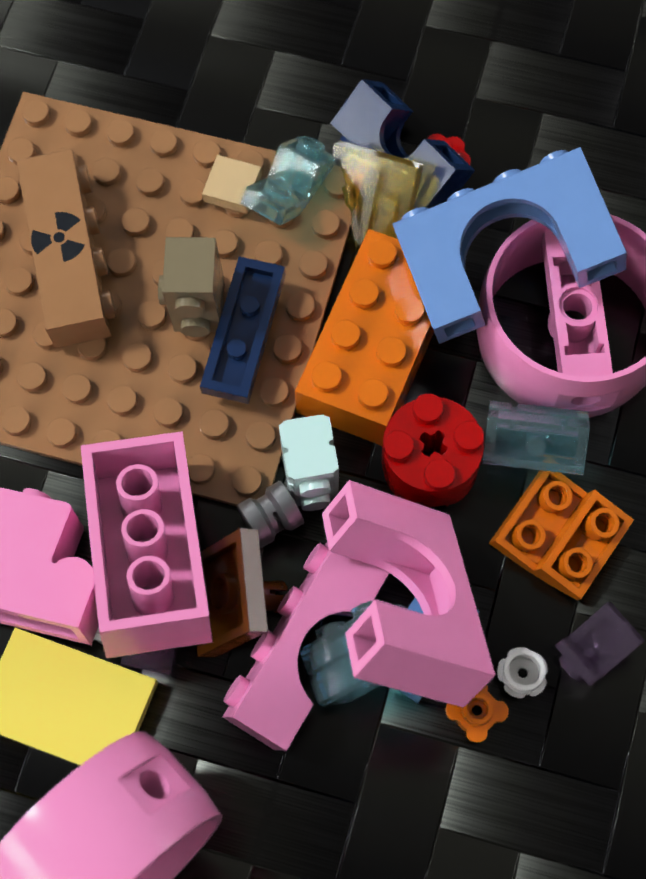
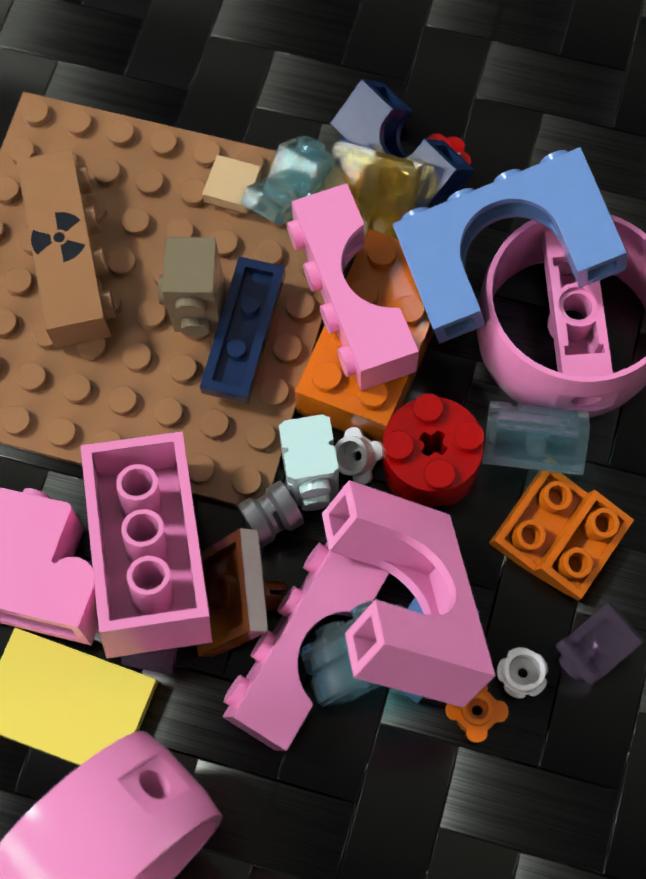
none -> bright pink arch [286,183,419,391]
none -> white plate [335,427,383,485]

